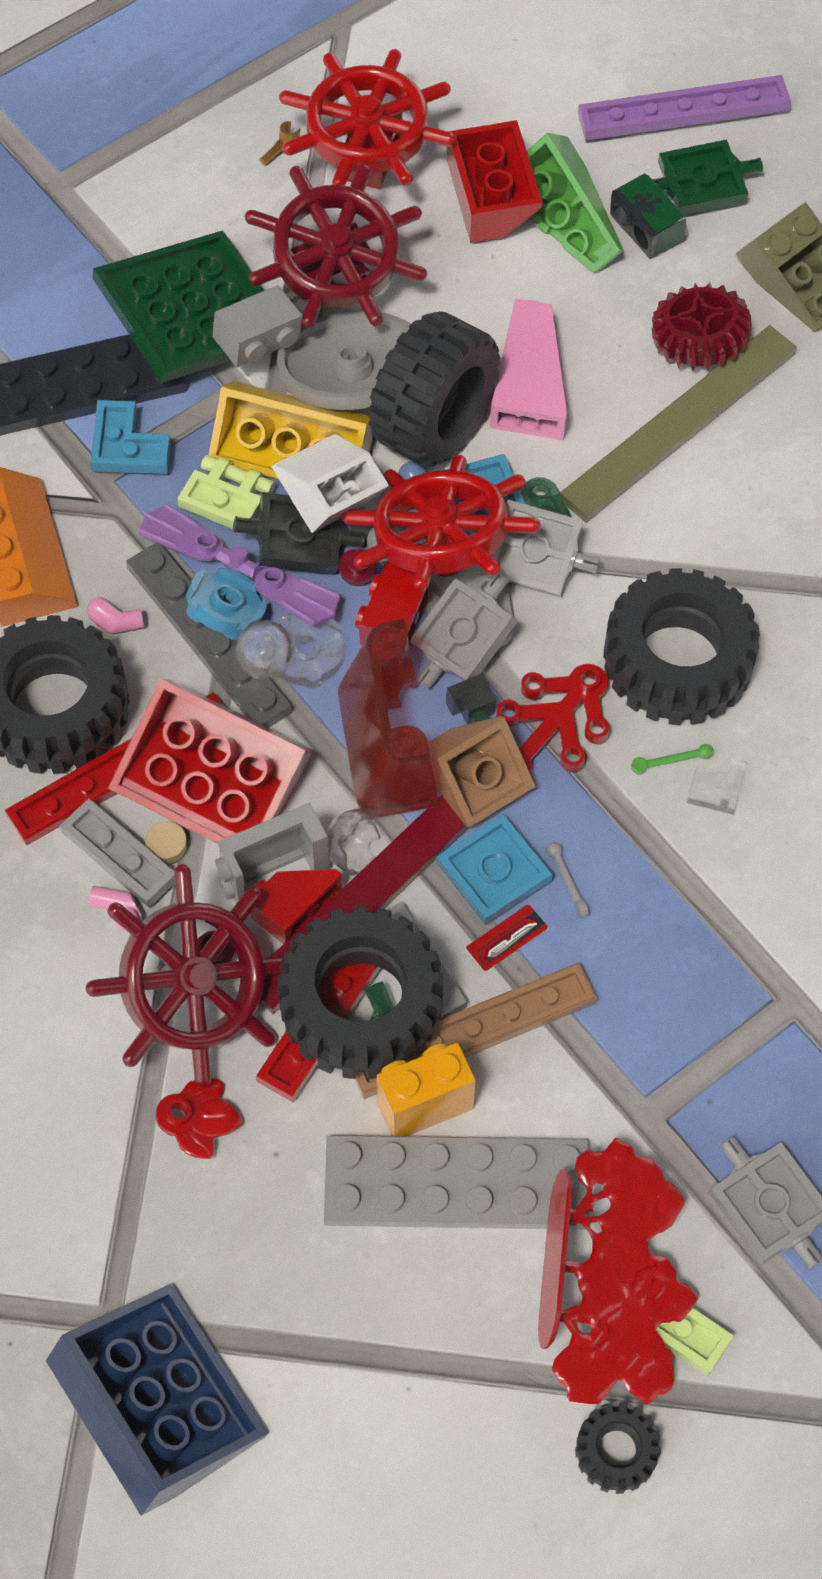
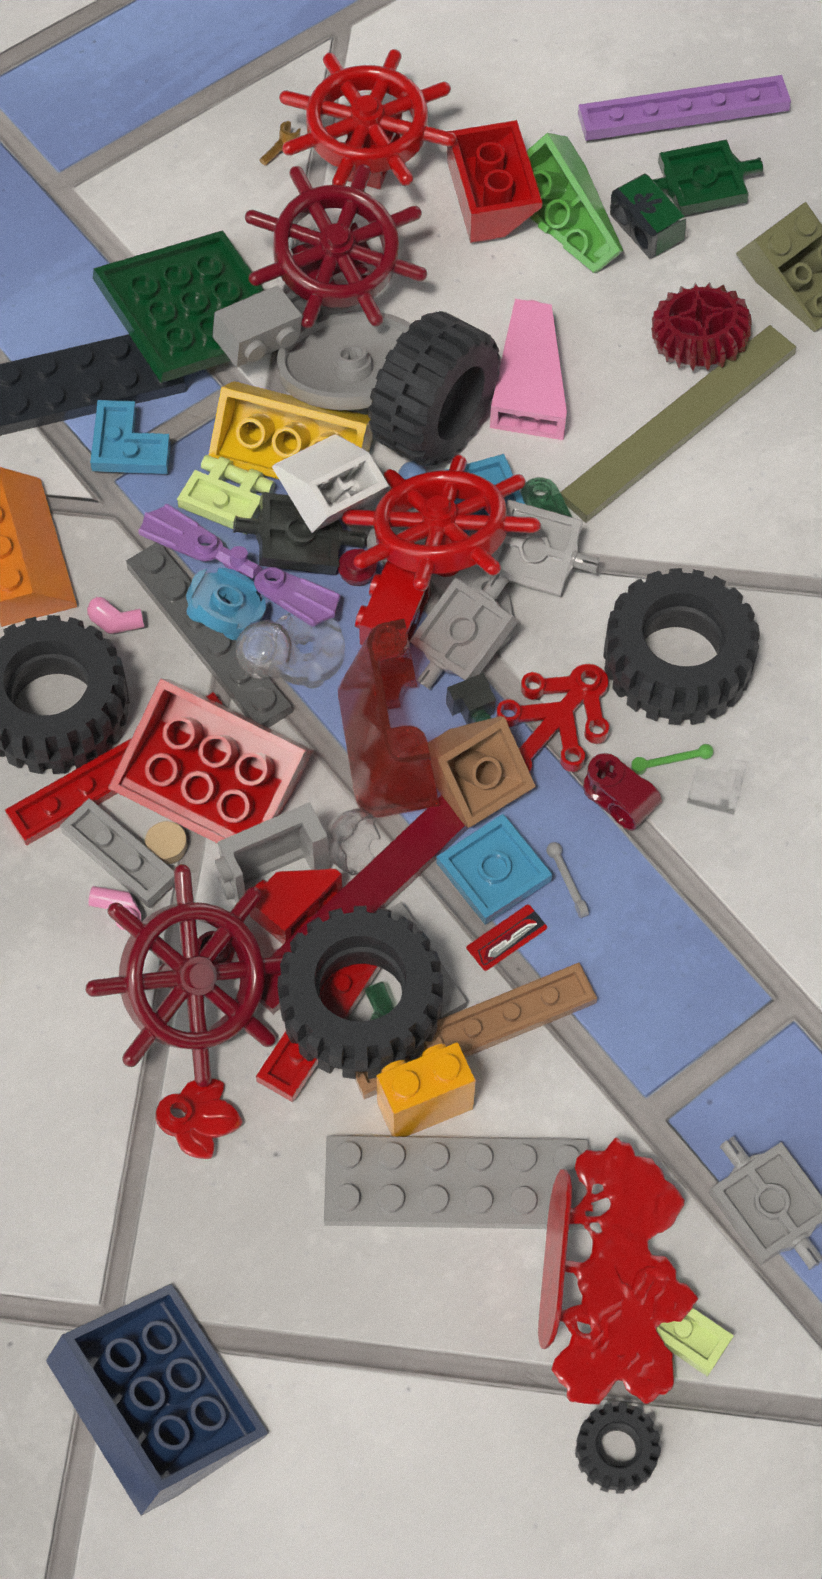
none -> dark red piece [583,753,662,831]

